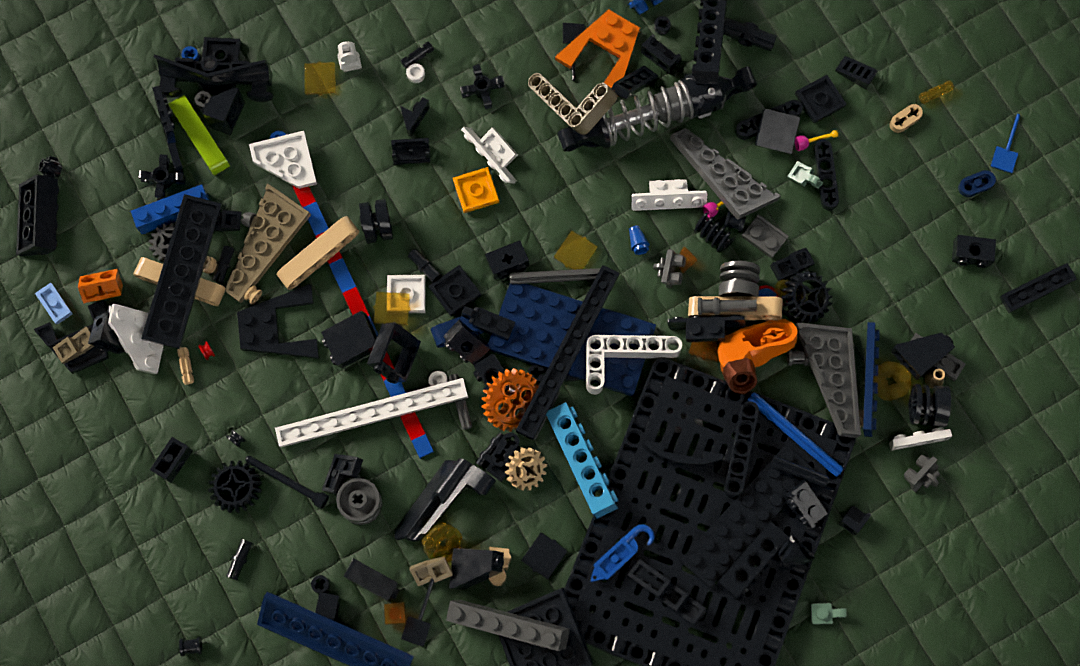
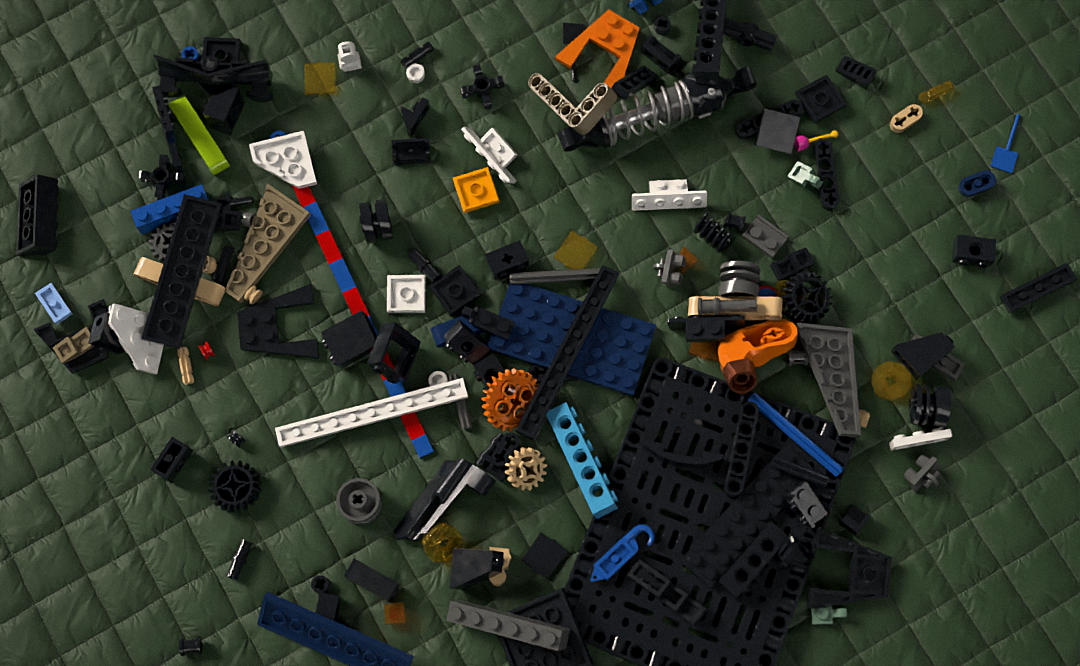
black gear [38,156,62,178] -> none
orange brick [78,269,123,303] -> none
dark grey bush [195,91,211,112] -> none
black piece [245,456,329,509] -> none
tan beam [277,216,360,290] -> none
black plate [322,454,363,495] -> none
clear yellow piece [373,292,411,325] -> none
black piece [401,578,434,647] -> none
dark tan slope [410,557,453,586] -> none
white beam [586,335,682,395] -> none
blue cone [629,226,649,255] -> none
dark grey wing [670,128,781,220] -> none
dark pink hinge [702,201,724,218] -> none
dark blue plate [863,322,880,437] -> none
tan cone [925,369,945,389] -> none
none -> black bar [217,192,254,211]
none -> black wing [807,527,892,608]

